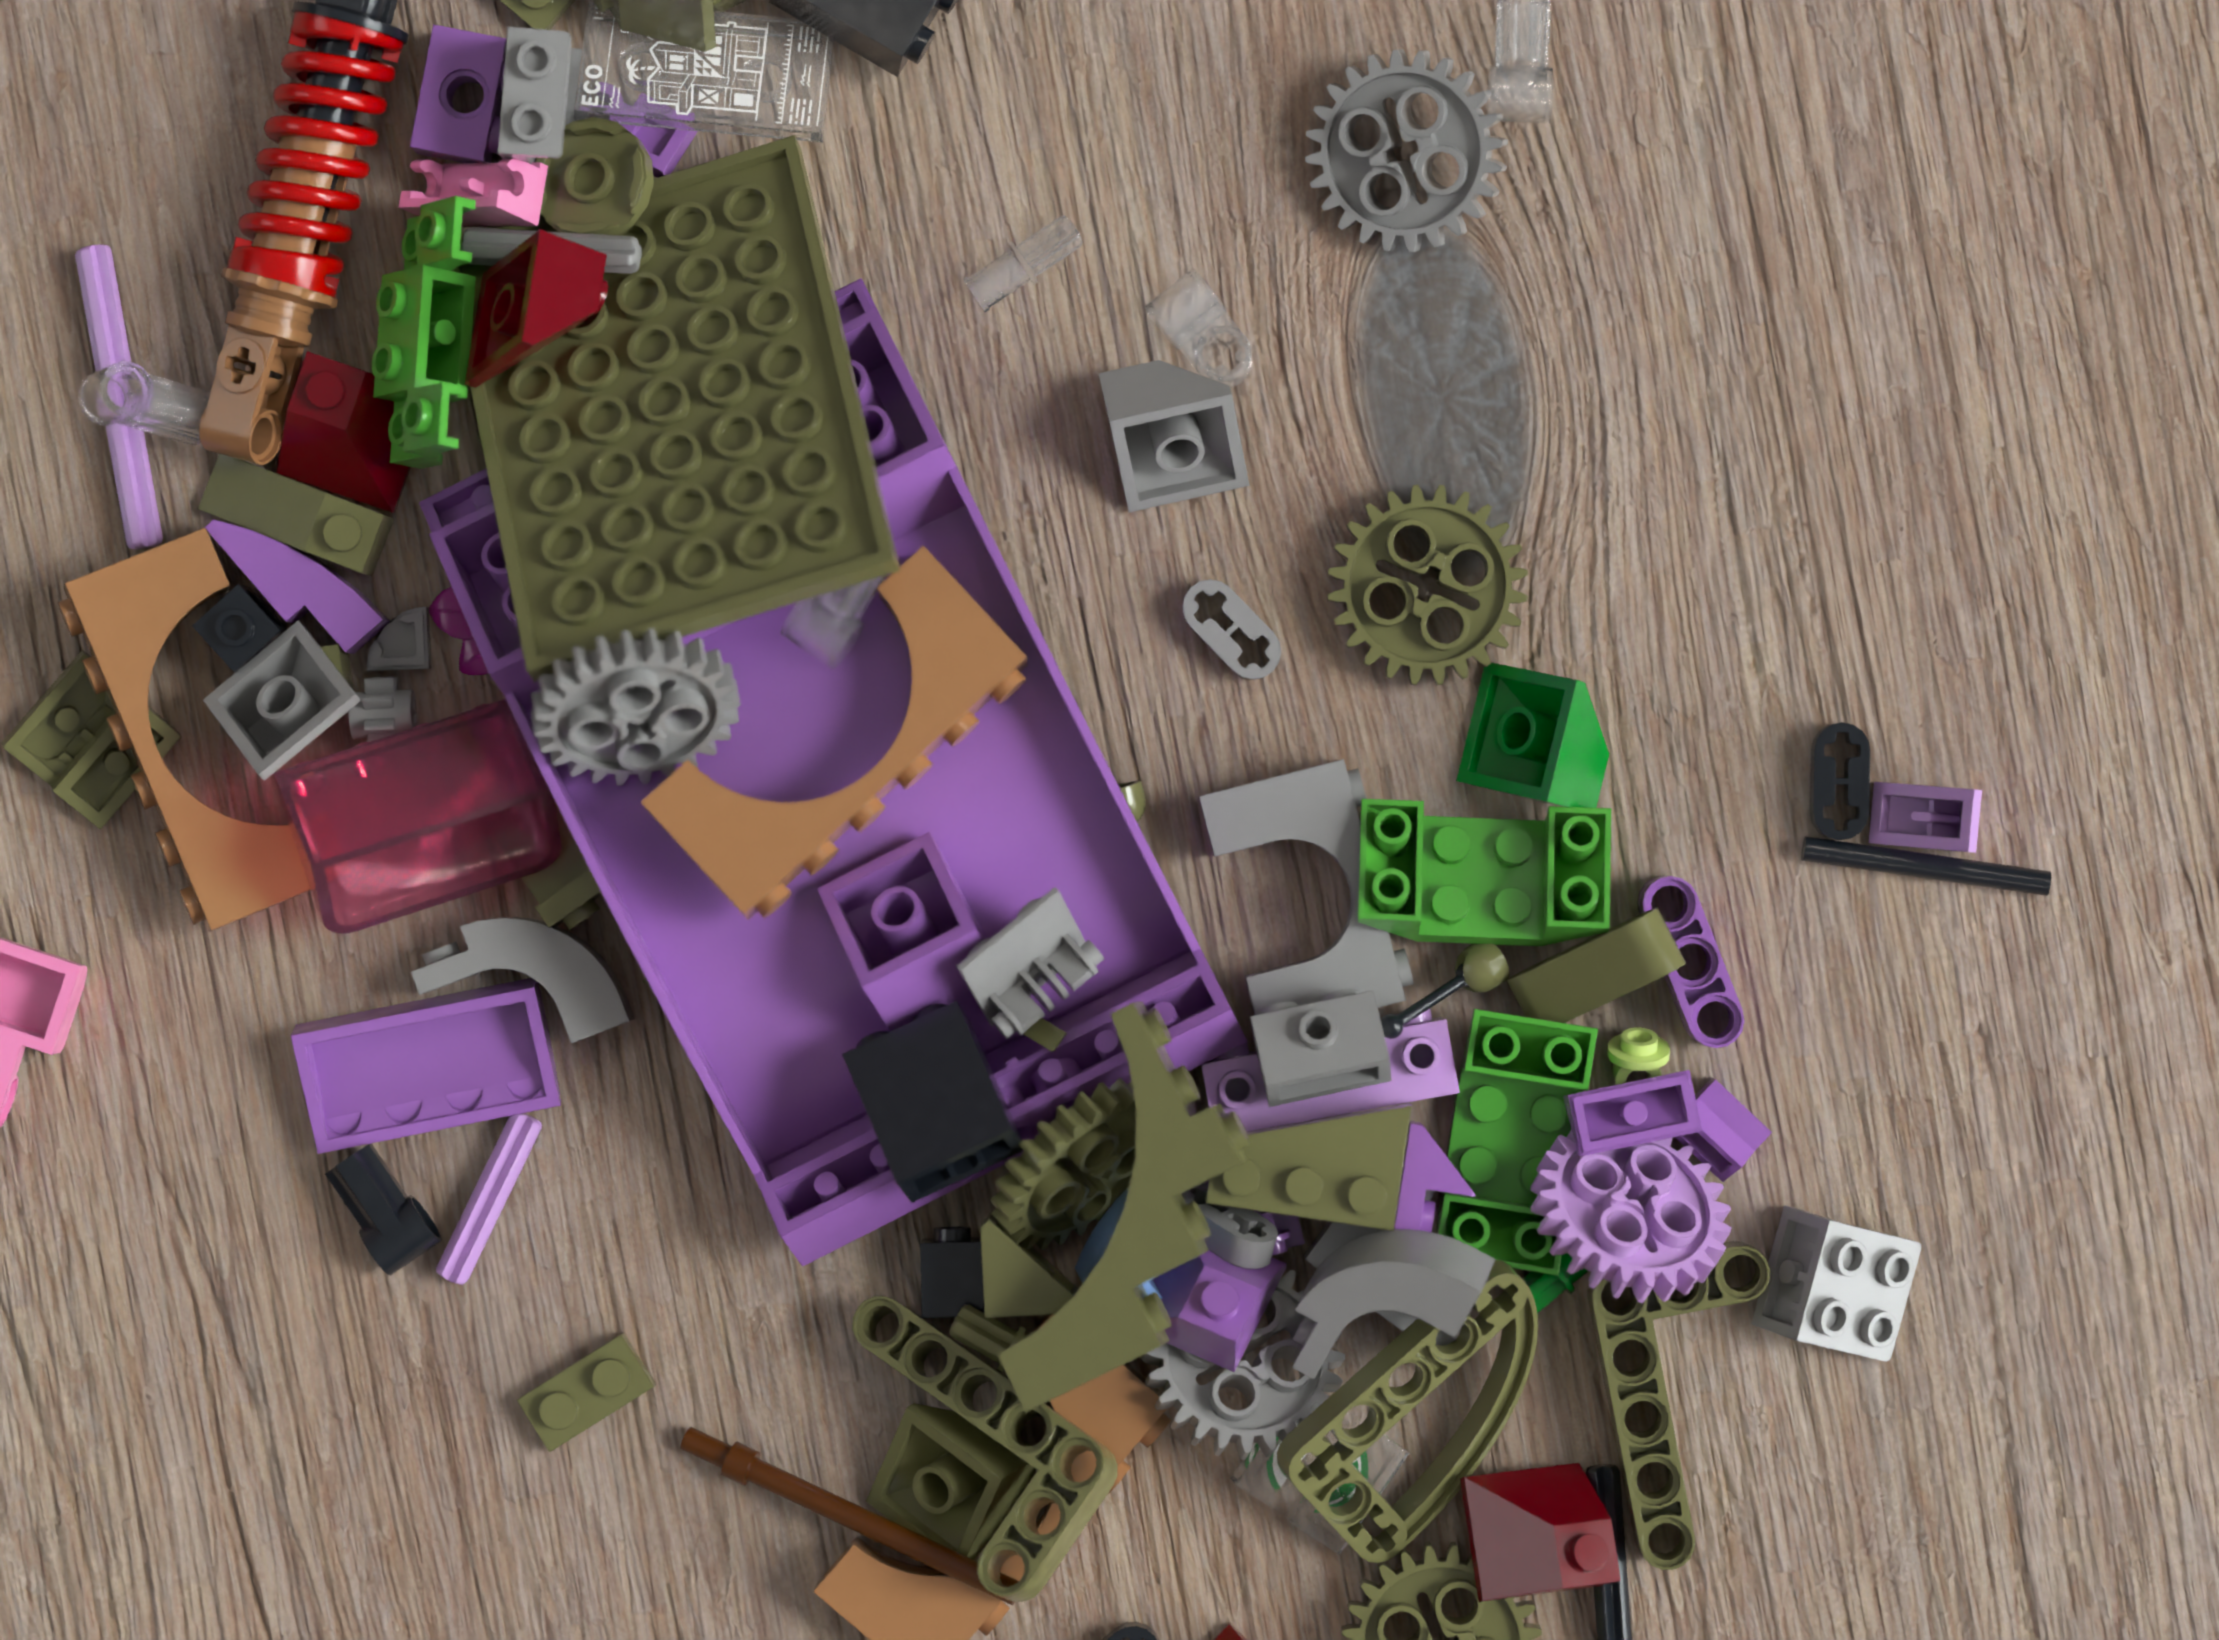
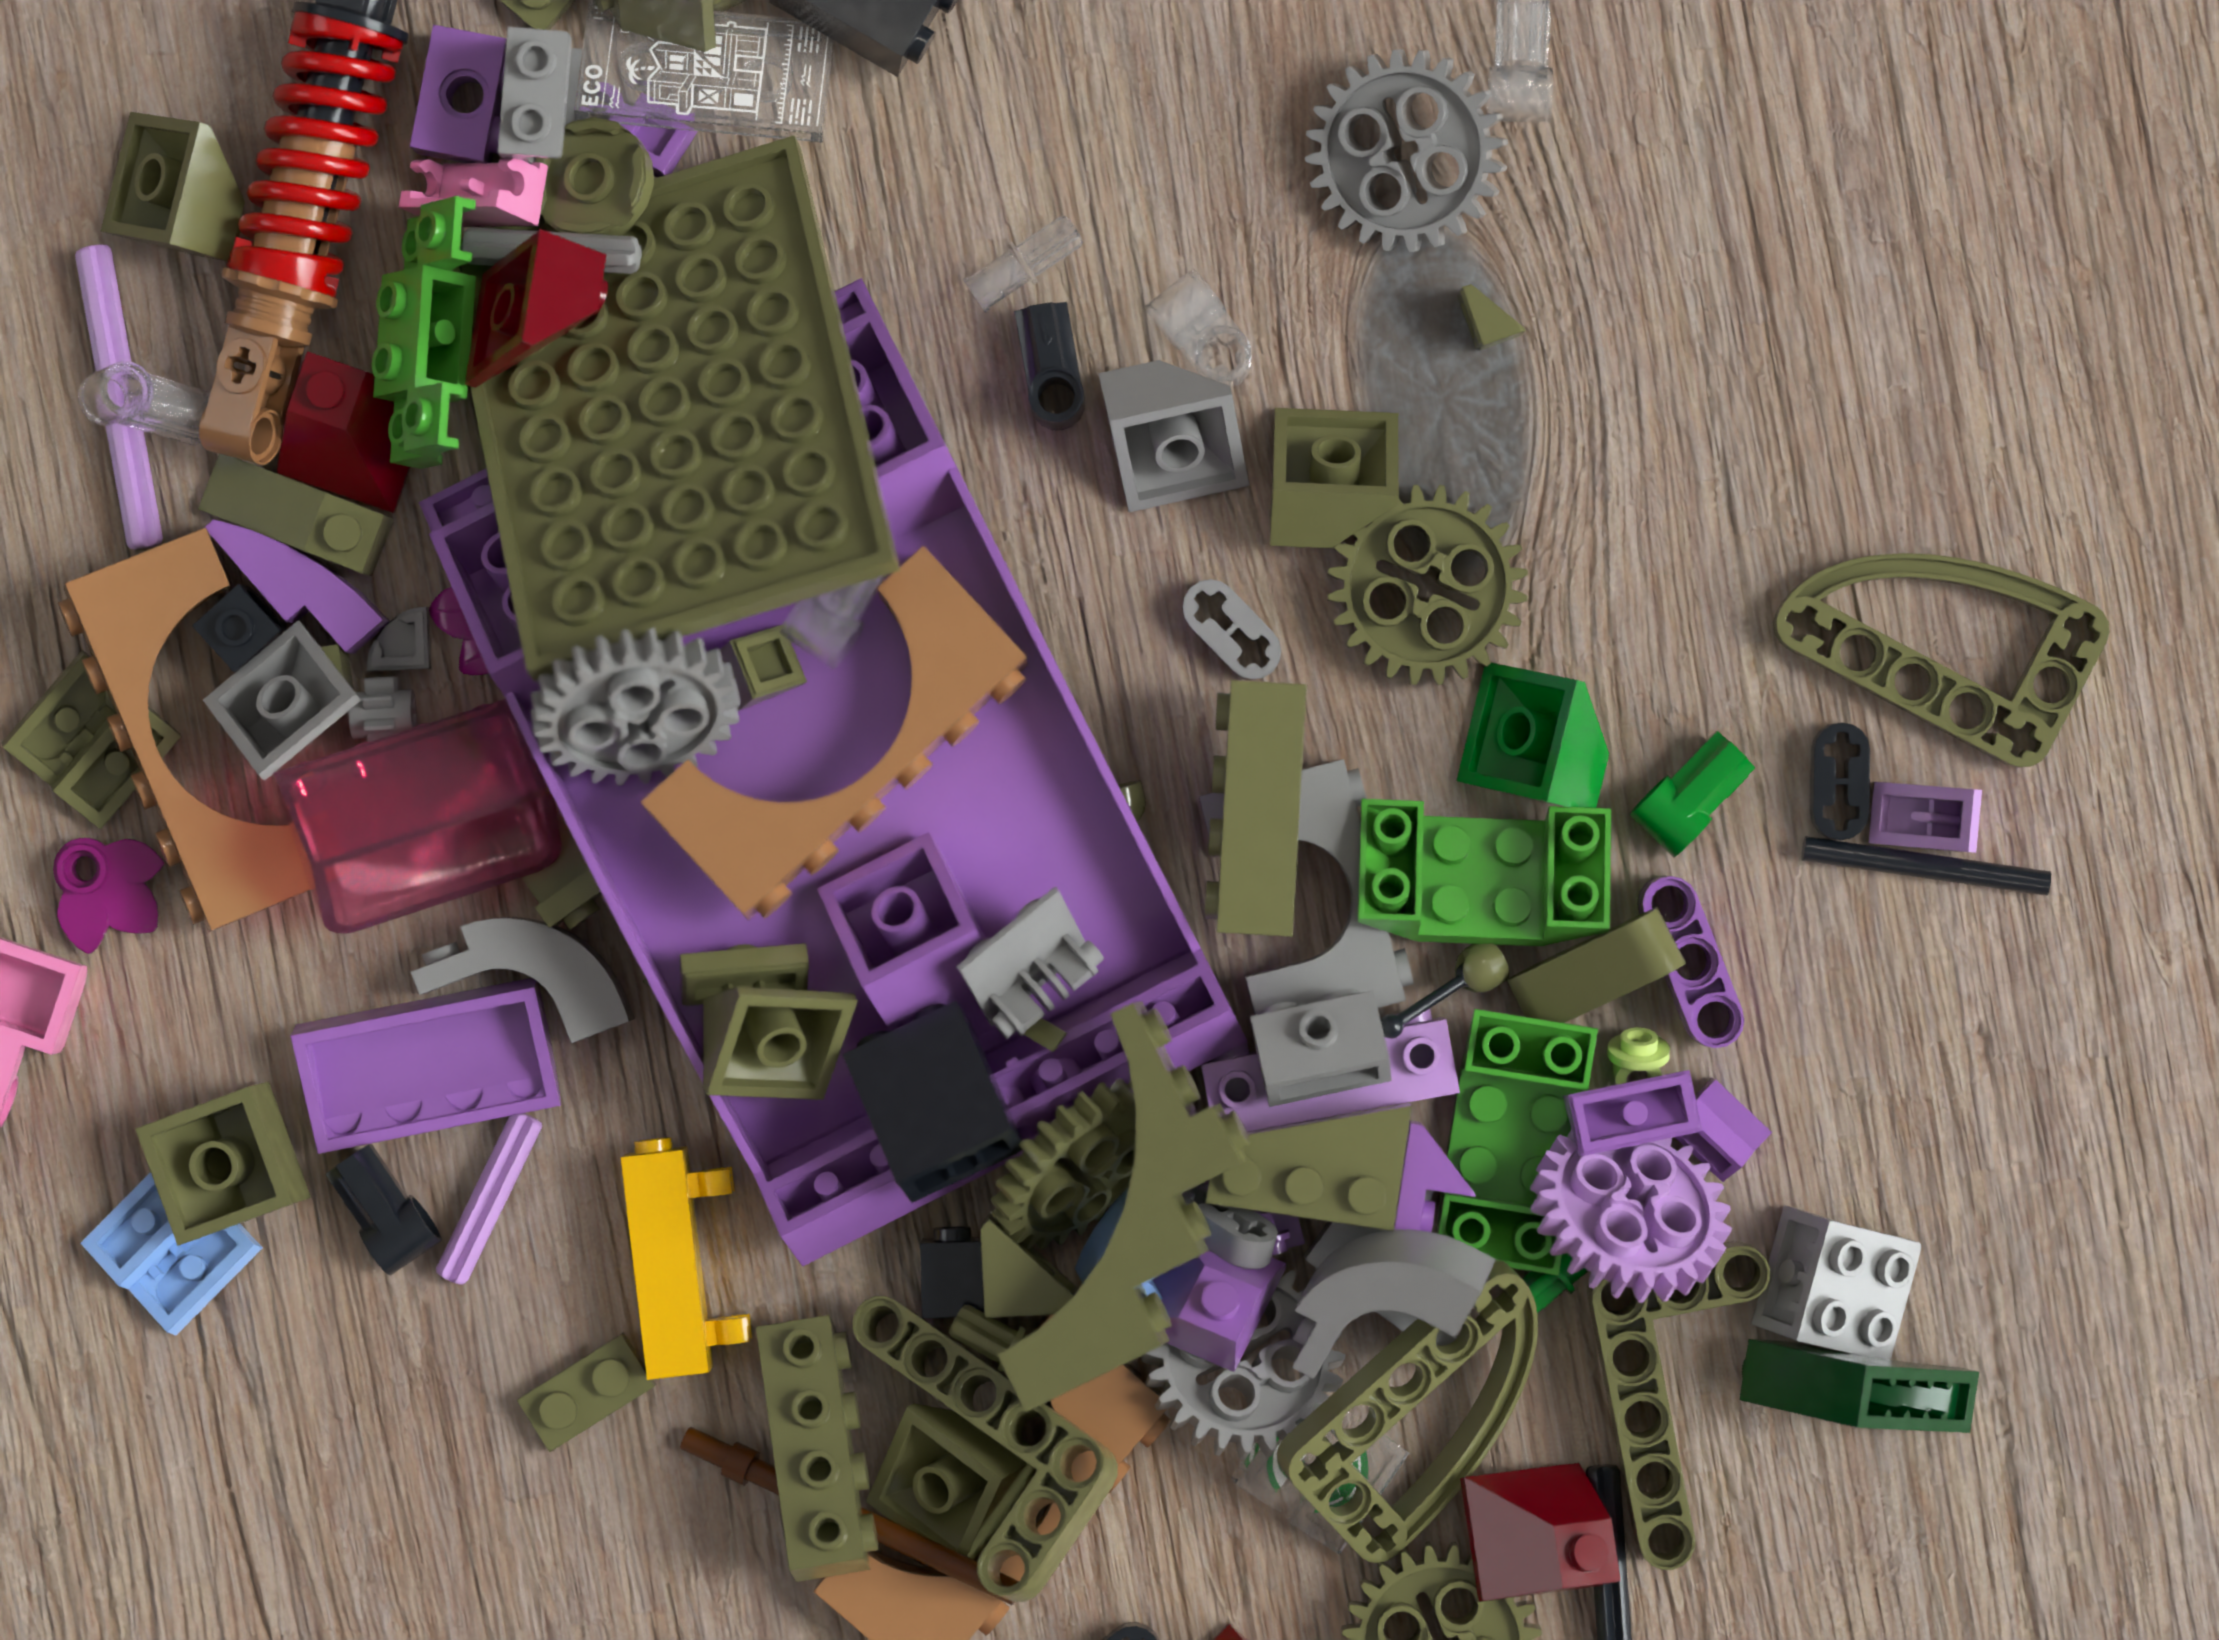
none -> magenta plate [53,838,164,954]
none -> light blue slope [80,1172,263,1335]
none -> olive slope [101,112,245,261]
none -> olive slope [135,1082,311,1246]
none -> yellow brick [620,1137,753,1380]
none -> olive plate [680,943,809,1006]
none -> olive slope [703,987,858,1100]
none -> olive slope [719,624,807,711]
none -> olive brick [756,1315,878,1582]
none -> black piece [1014,302,1085,430]
none -> olive brick [1205,680,1307,937]
none -> olive slope [1270,408,1399,548]
none -> olive slope [1457,284,1526,351]
none -> green piece [1629,731,1755,858]
none -> dark green arch [1739,1339,1979,1433]
none -> olive beam [1773,553,2110,768]

